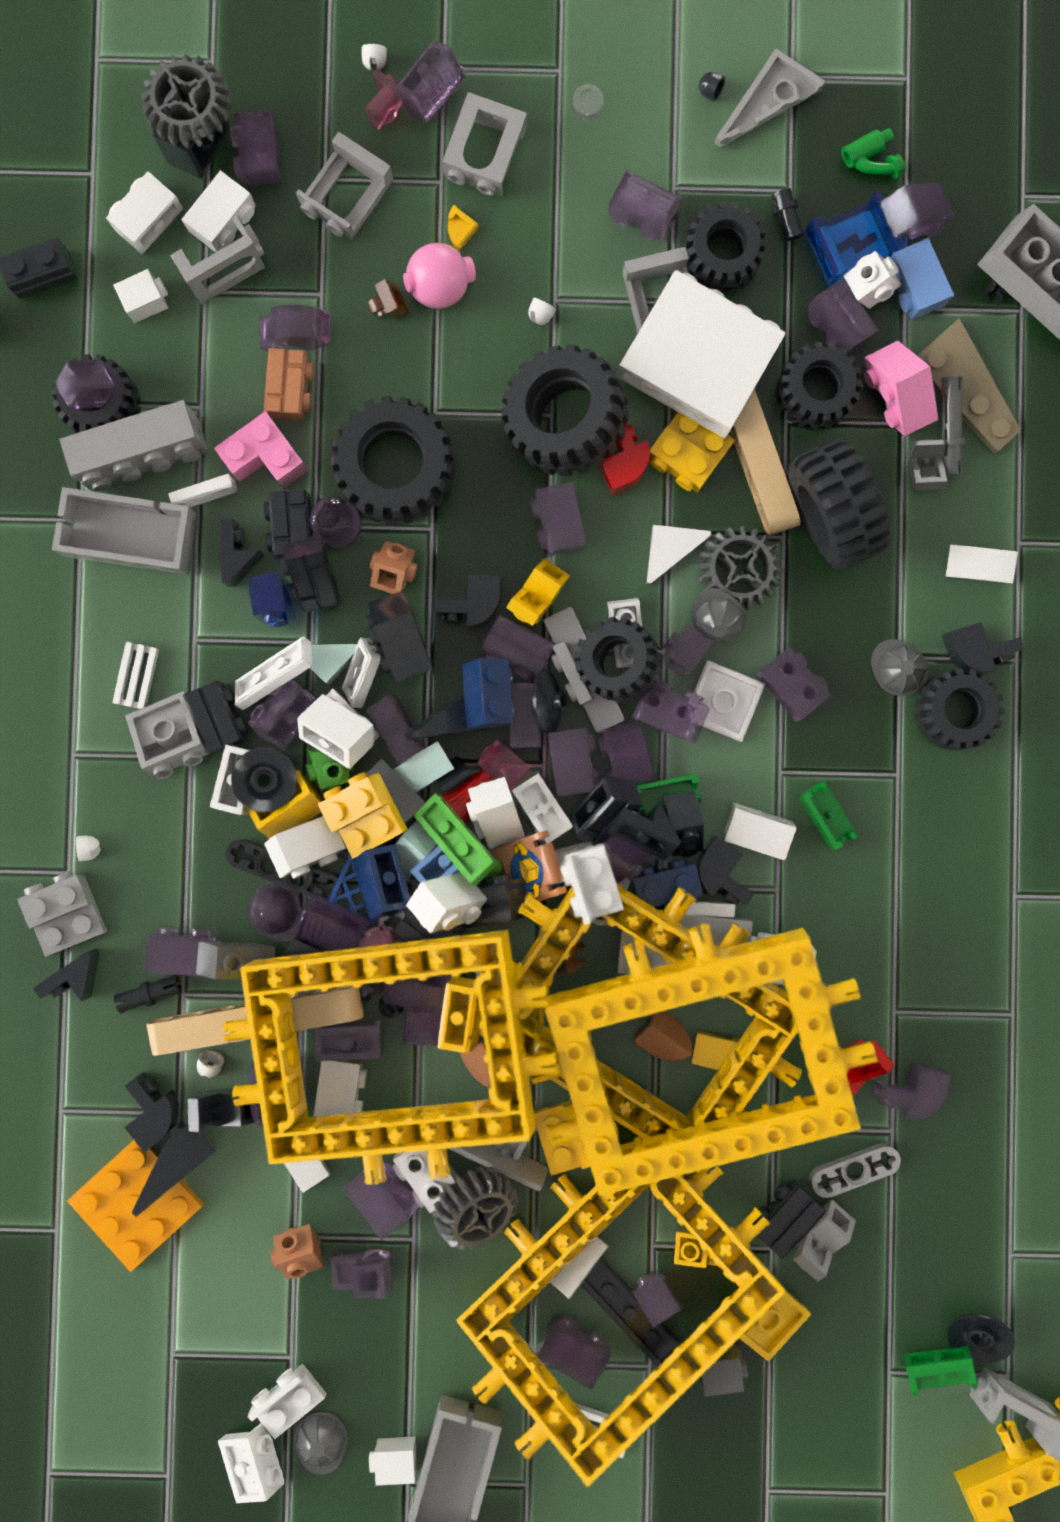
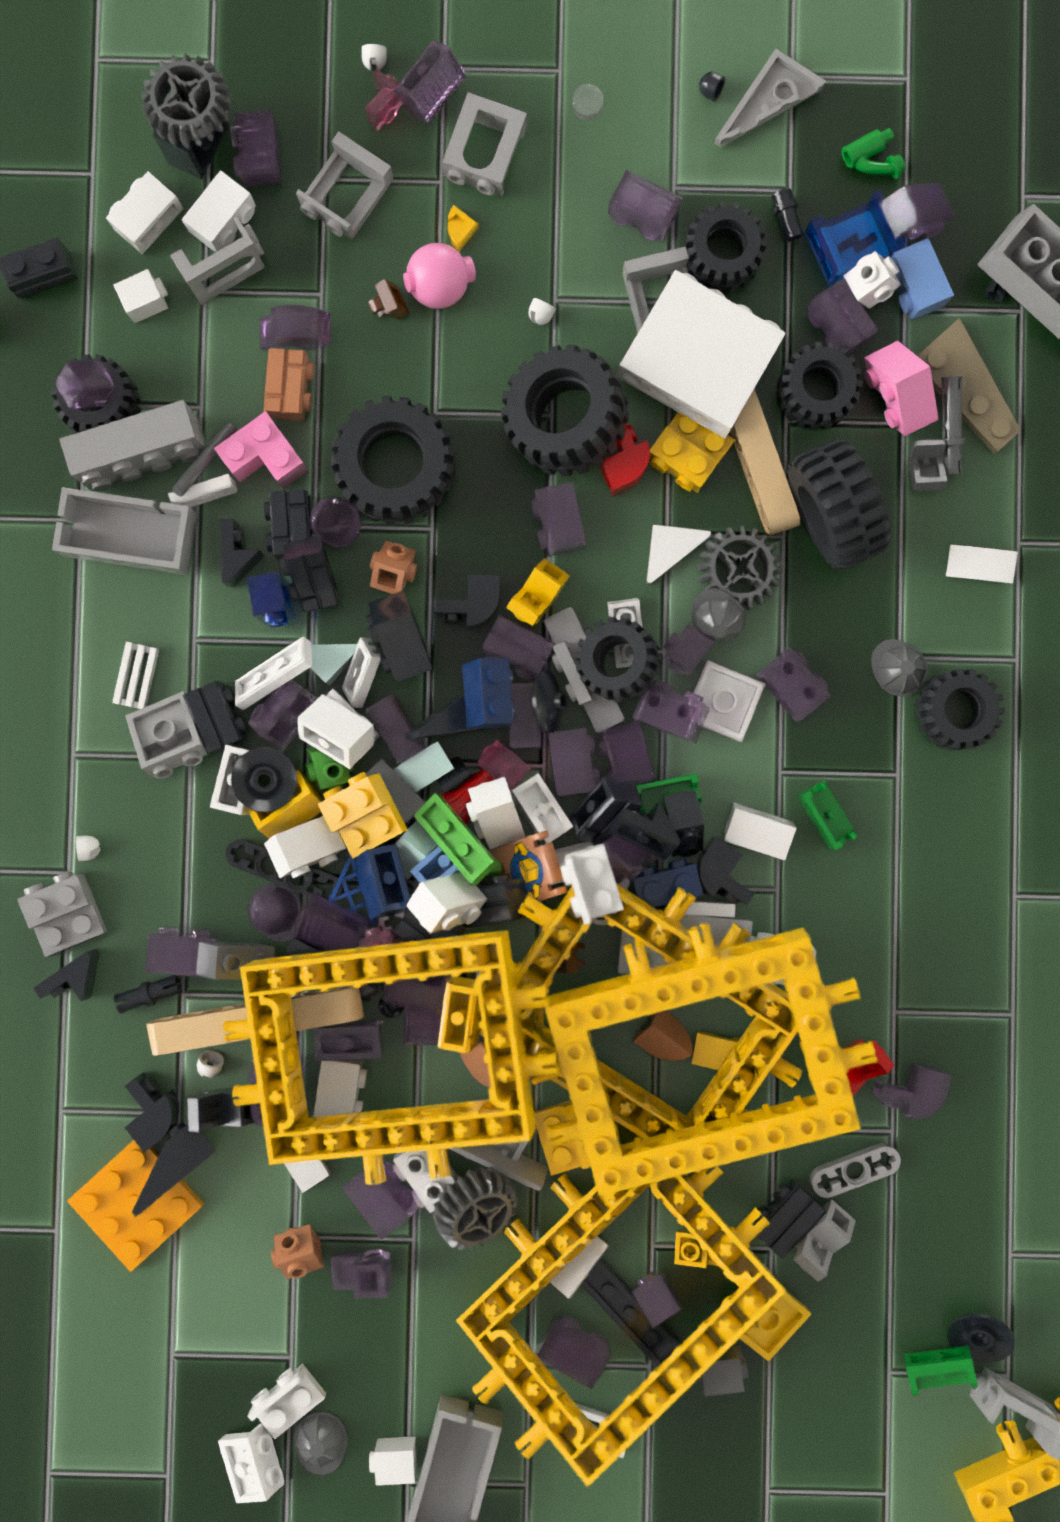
black brick [942,622,1023,675] -> none
none -> dark grey bar [172,422,237,497]

